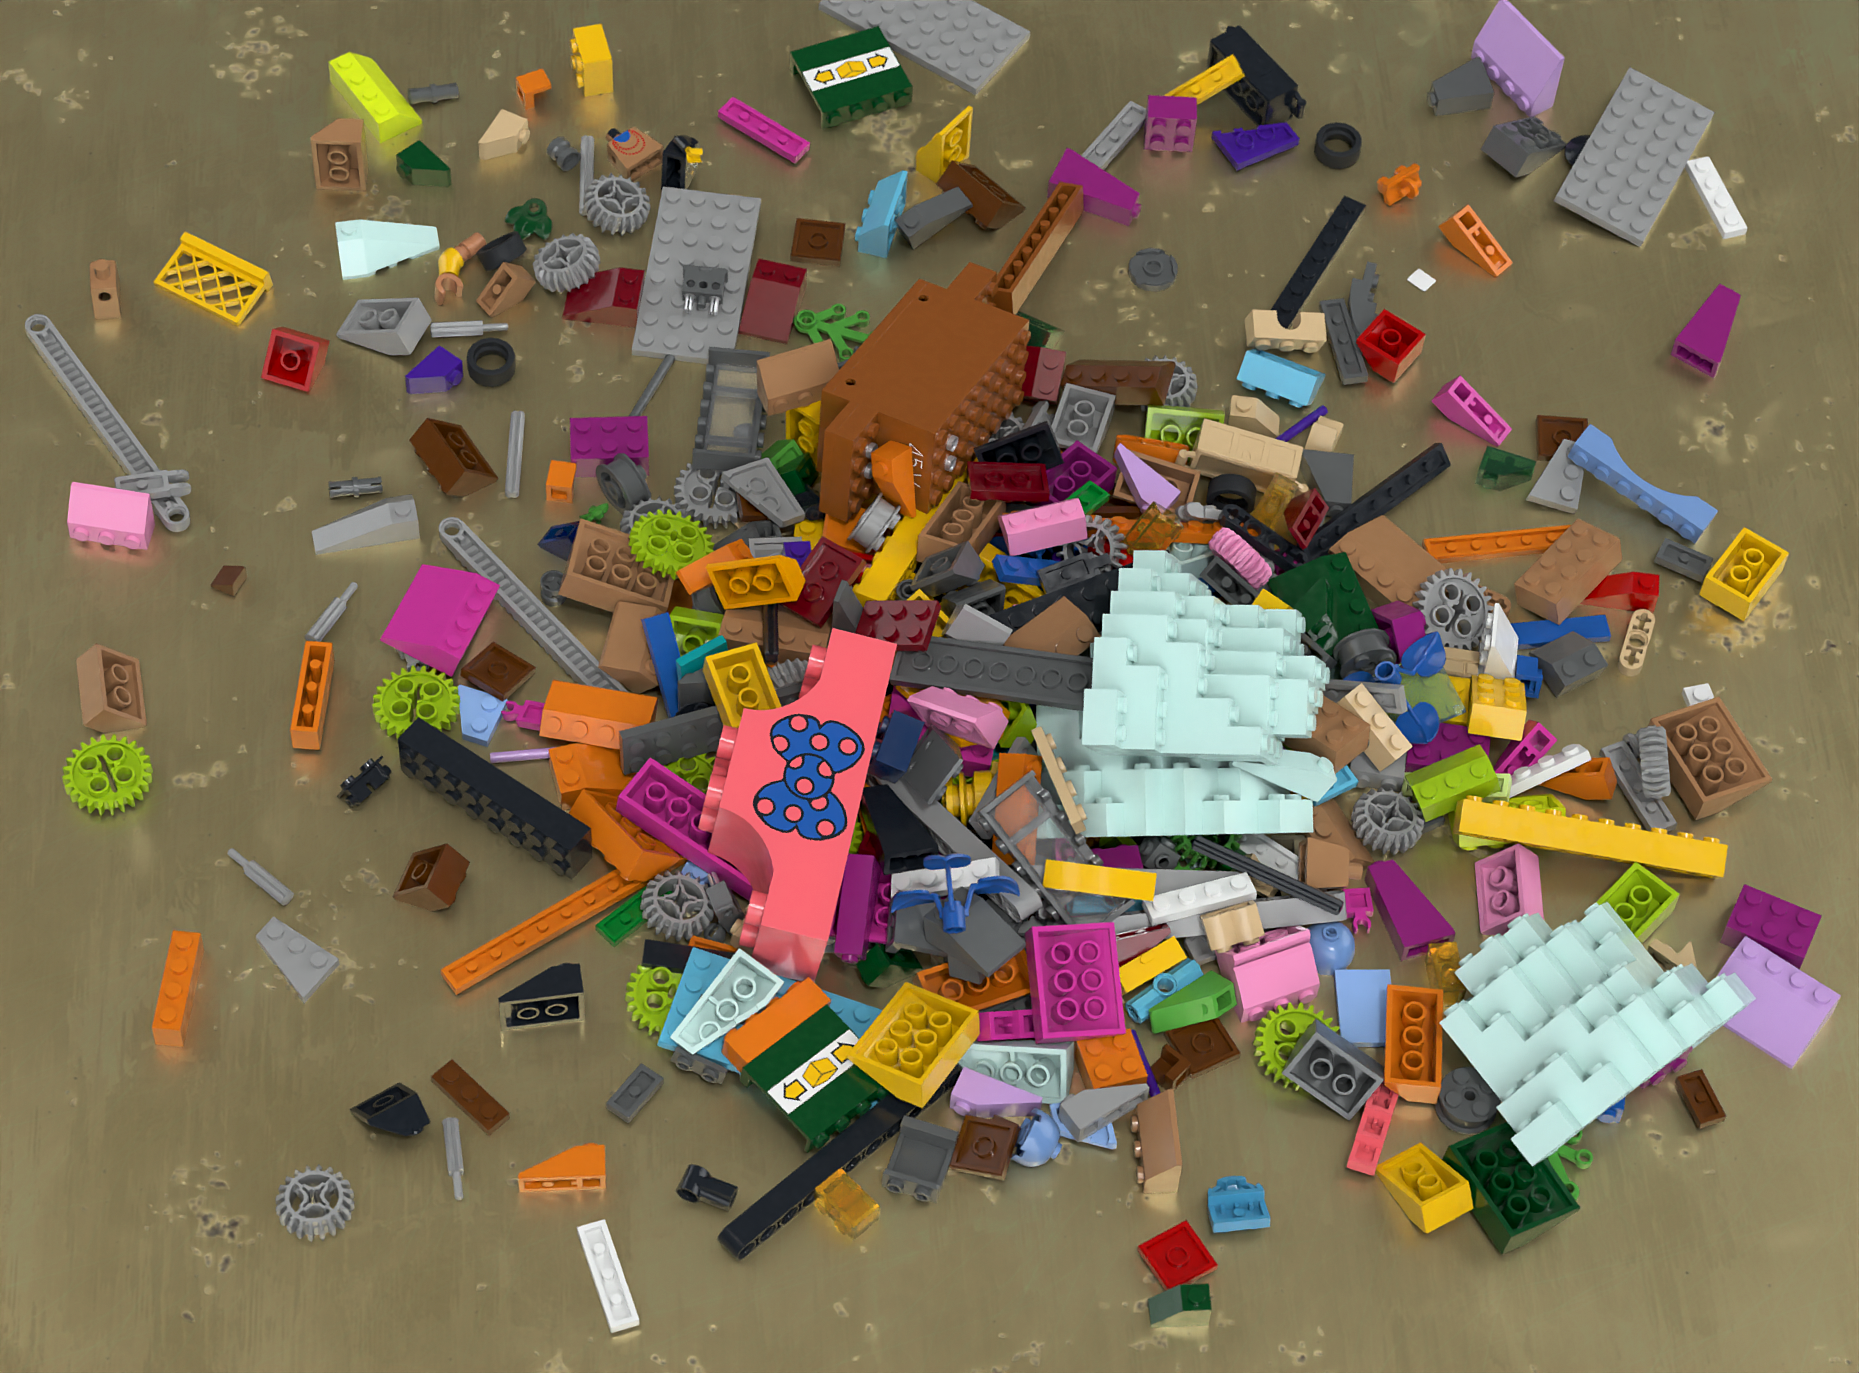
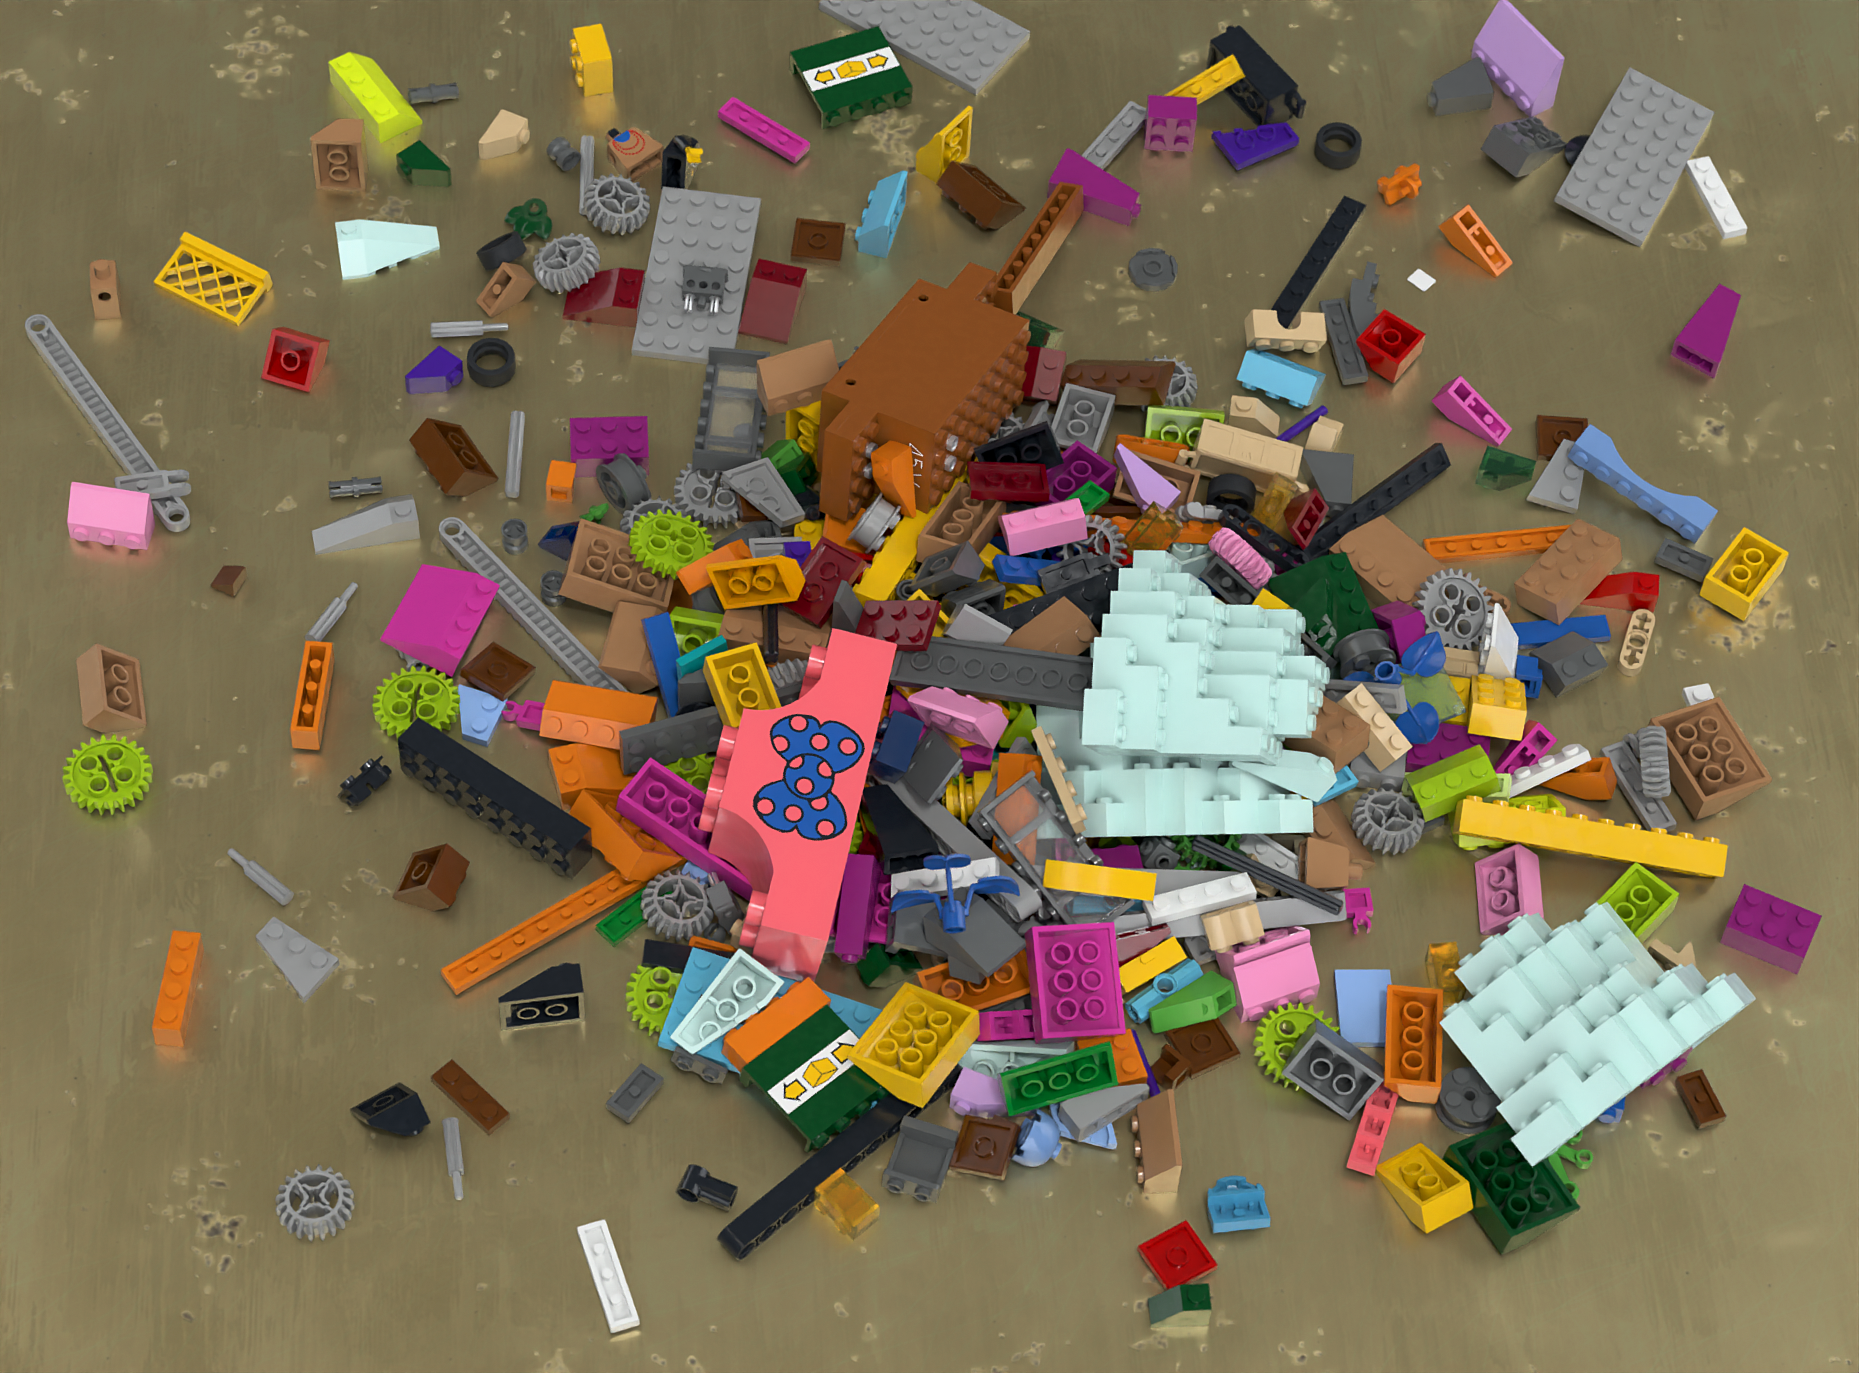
light grey slope [336,298,432,355] -> none
nougat piece [434,232,486,305] -> none
lavender bar [490,747,555,763] -> none
orange panel [515,68,551,110] -> none
orange slope [518,1143,606,1192] -> none
dark grey bar [629,354,675,416] -> none
bright green plant [794,304,873,362] -> none
dark grey slope [895,187,973,250] -> none
medium blue cylinder [1307,921,1355,976] -> none
magenta slope [1364,859,1456,961] -> none
lavender slope [1717,936,1841,1069] -> none
none -> dark grey wheel [501,518,528,555]
none -> green slope [996,1041,1118,1116]

